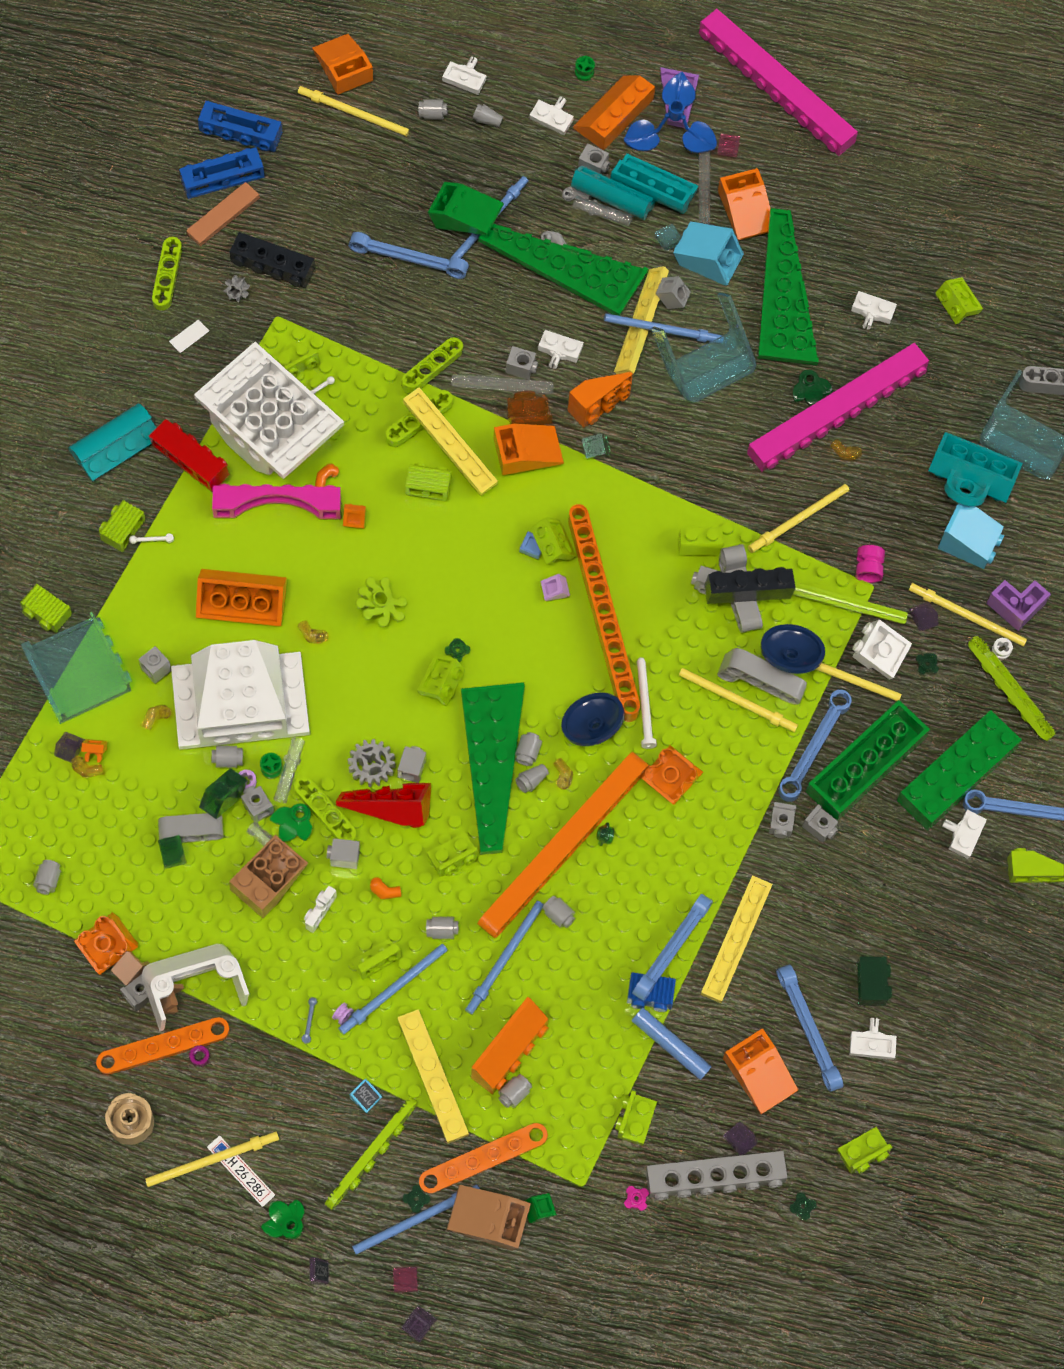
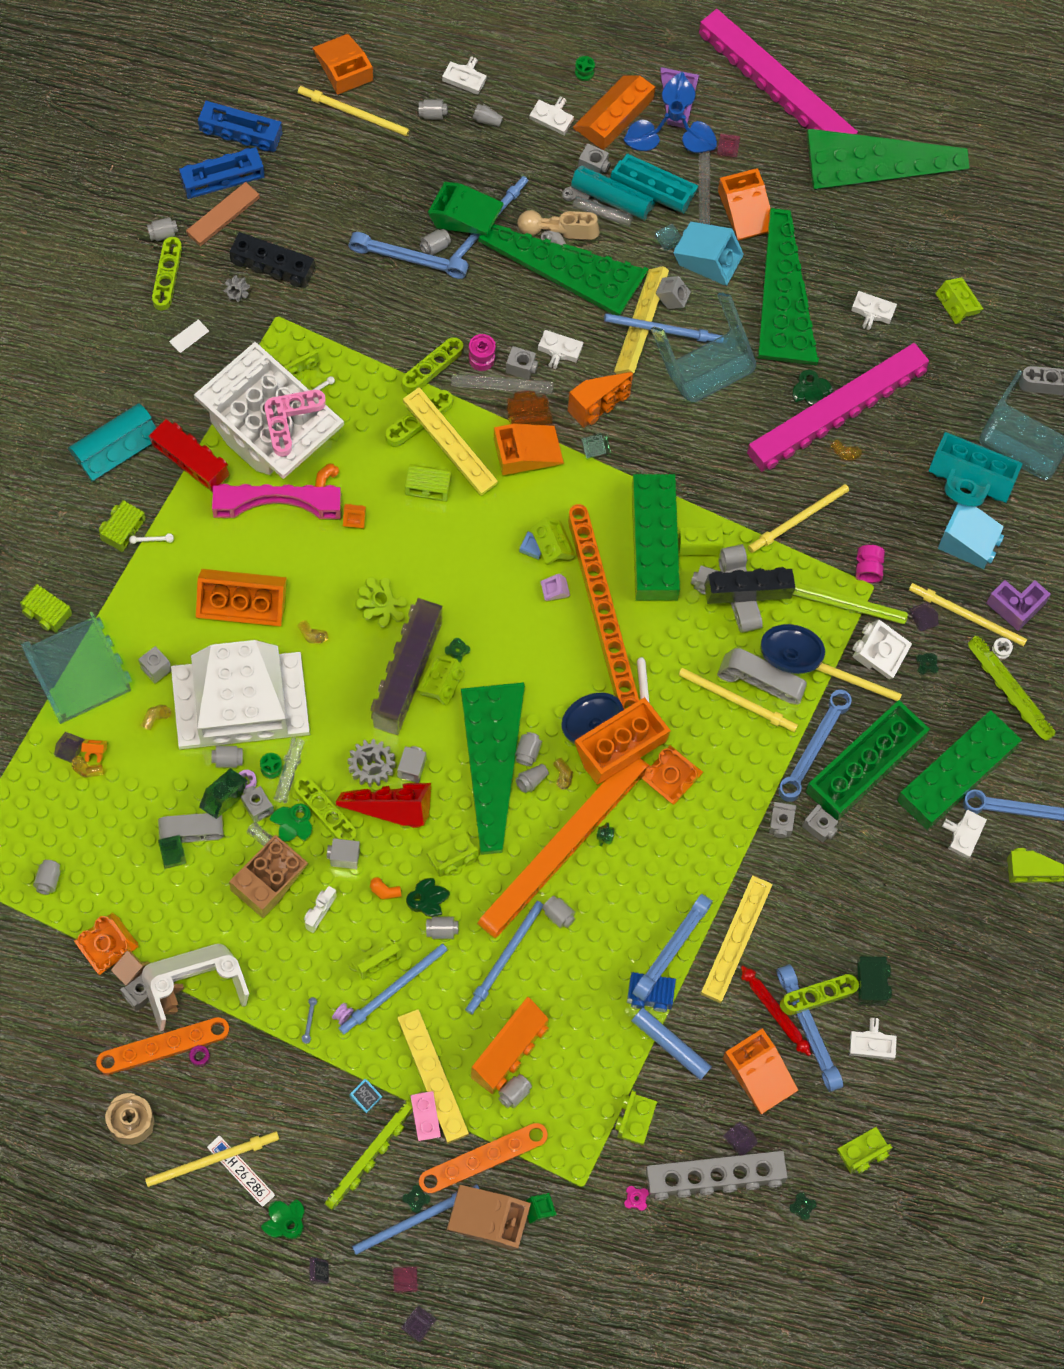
none -> light grey brick [147,217,178,241]
none -> bright pink beam [265,390,326,457]
none -> brick [370,598,443,735]
none -> dark green plate [406,878,450,917]
none -> bright pink hinge [410,1091,441,1141]
none -> light grey brick [420,229,451,255]
none -> dark pink wheel [469,334,496,371]
none -> tan beam [517,210,600,240]
none -> orange slope [574,697,671,785]
none -> green brick [632,474,680,601]
none -> red wheel [741,966,811,1056]
none -> lime beam [780,974,859,1015]
none -> green wing [806,129,969,189]

